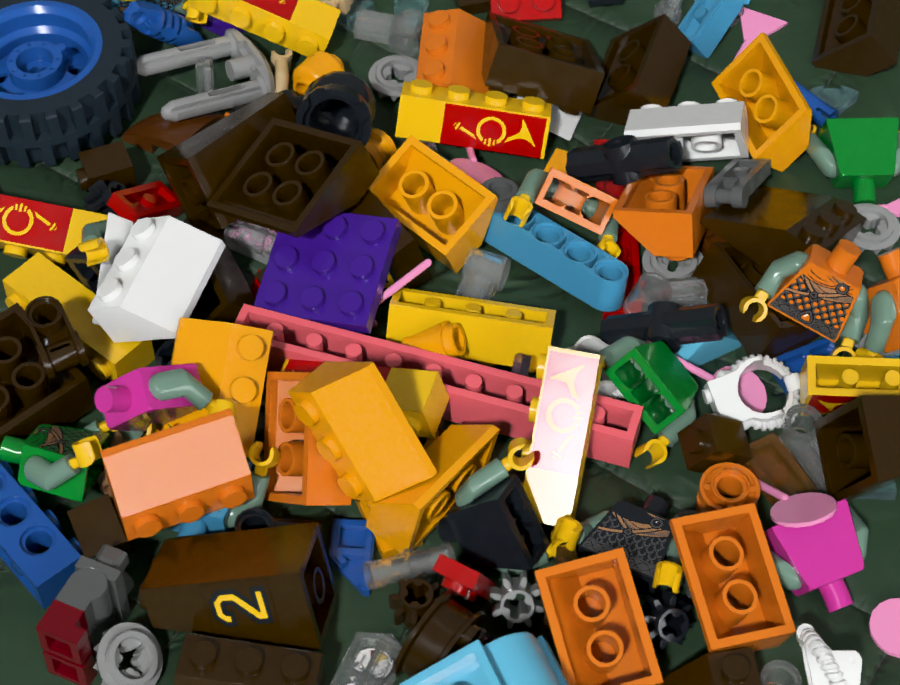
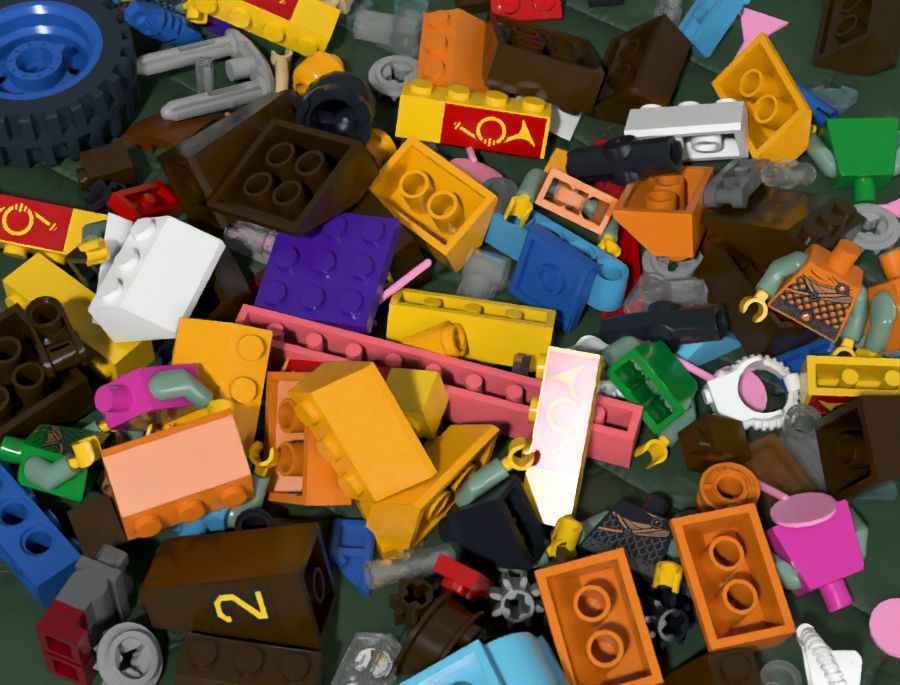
none -> blue tile [508,223,600,333]
none -> clear pin [761,159,816,189]

